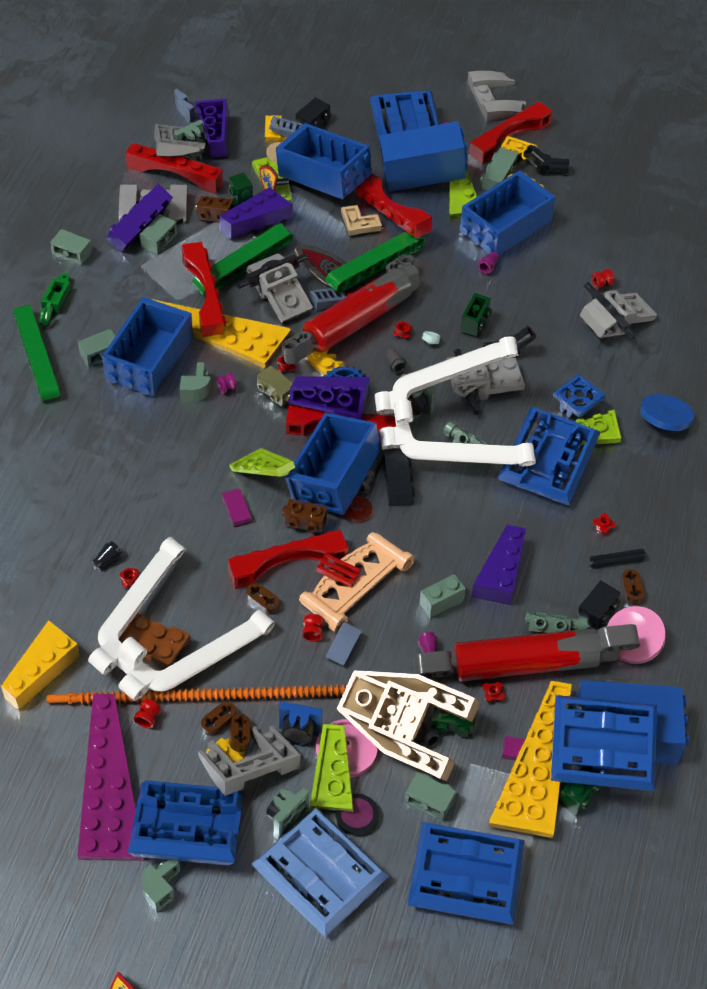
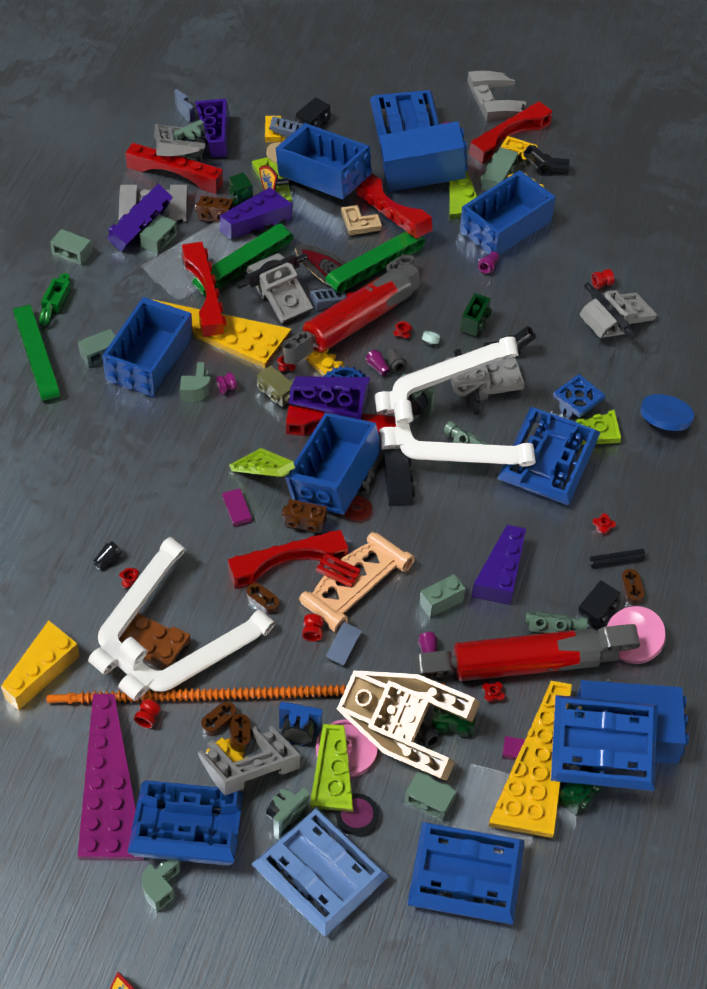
none -> magenta cone [365,349,390,376]

